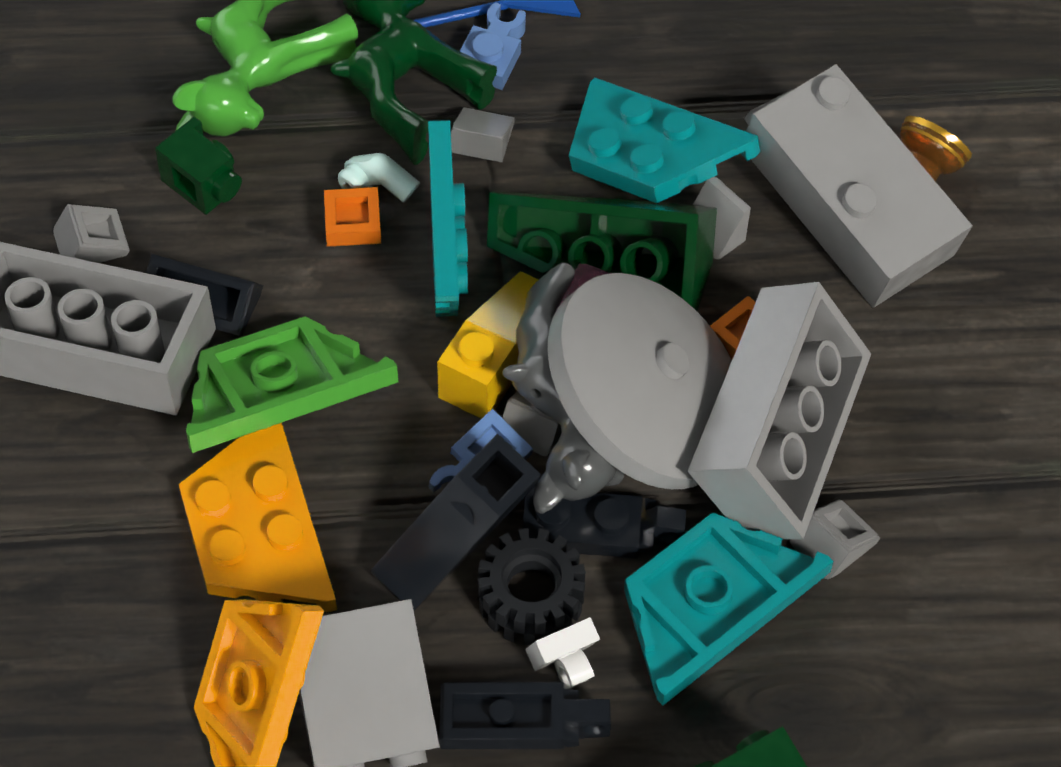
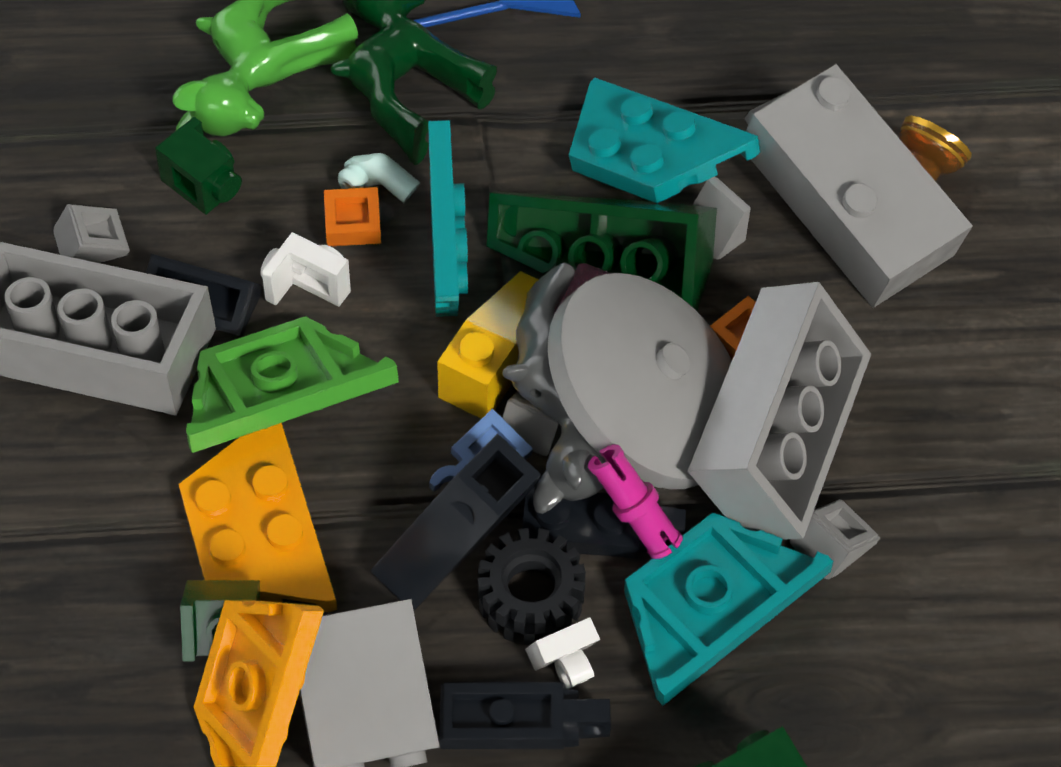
light grey slope [451,107,515,162] -> none
medium blue plate [460,2,526,90] -> none
none -> brick [180,580,260,661]
none -> white bracket [260,232,351,307]
none -> dark pink pin [588,444,683,559]

